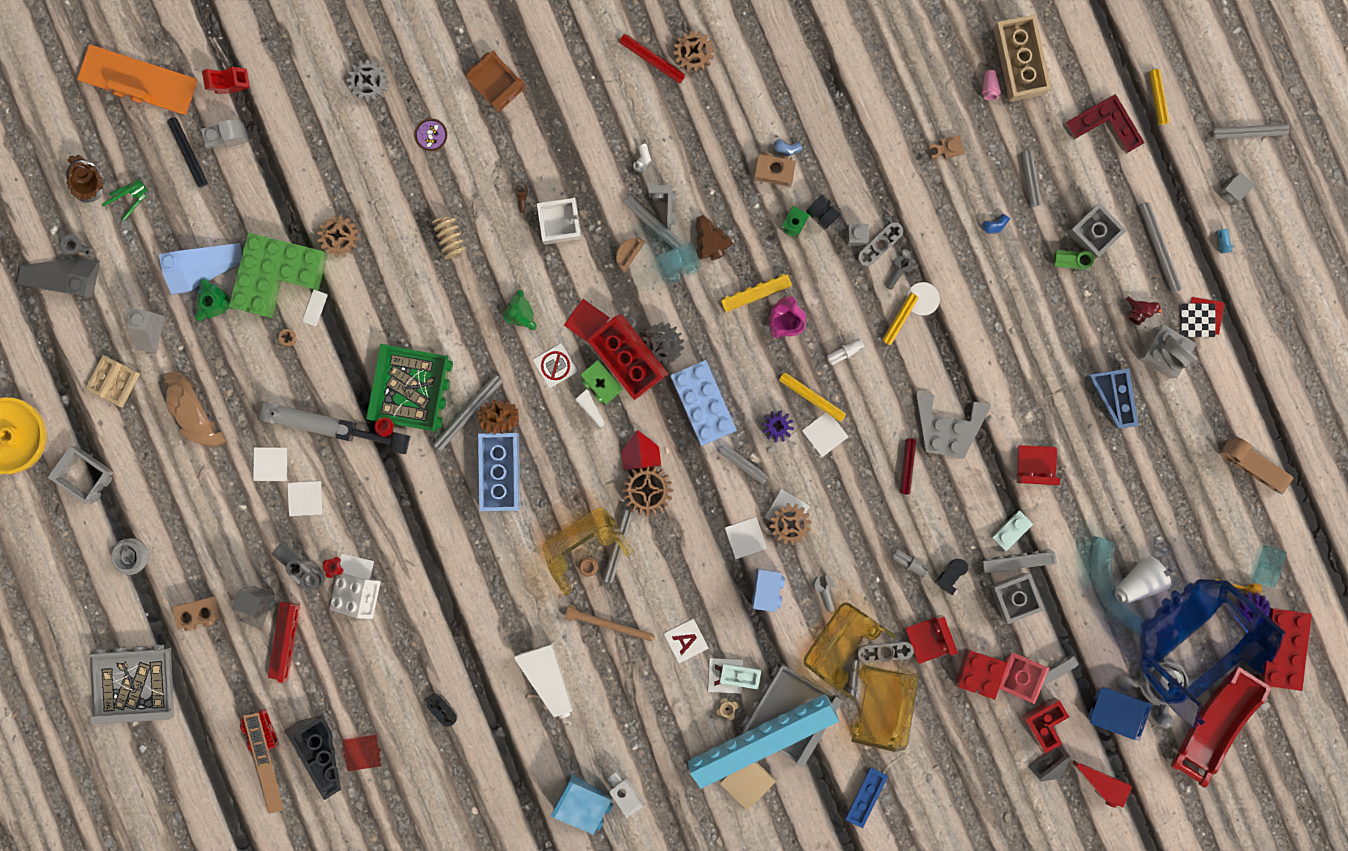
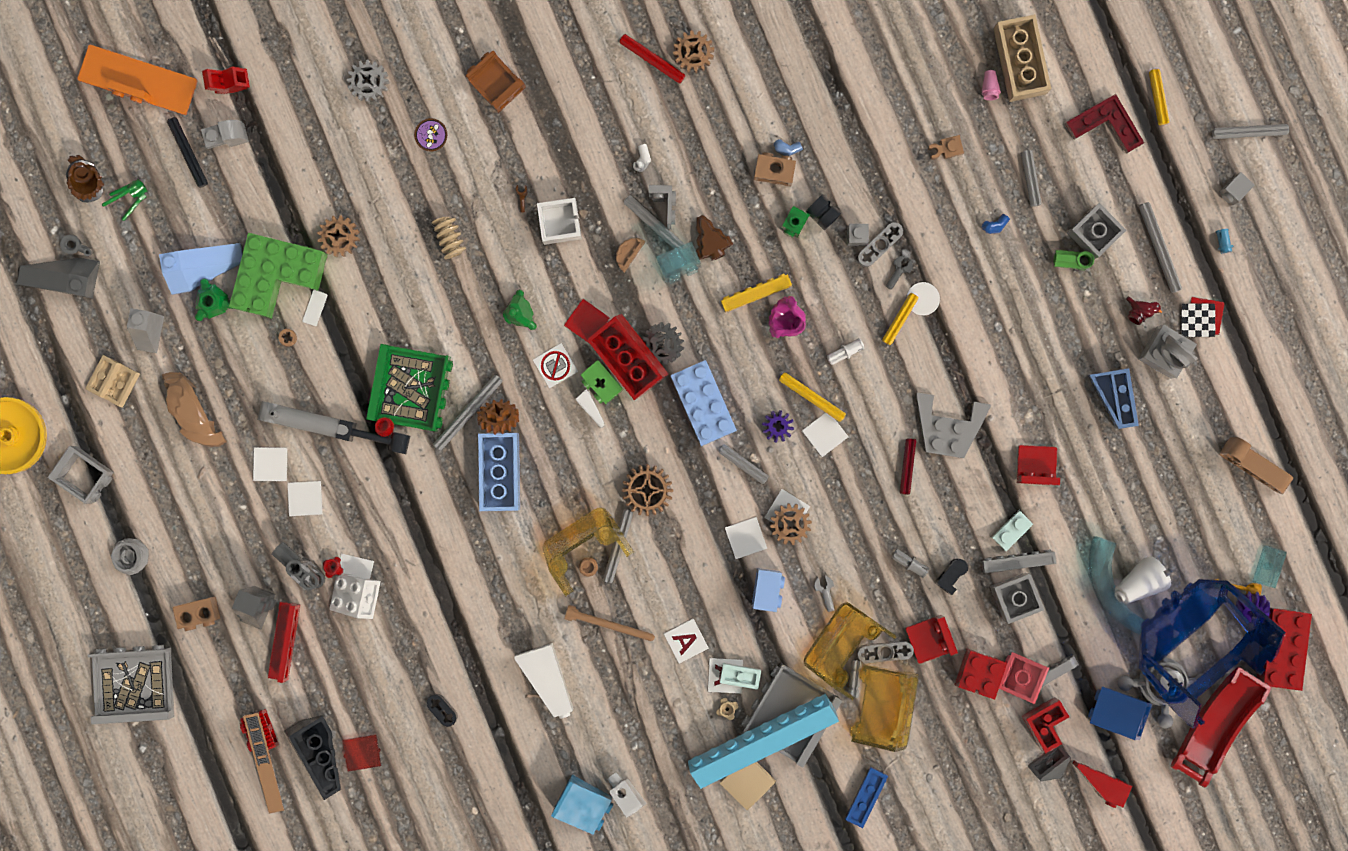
red slope [621,429,661,470] -> none

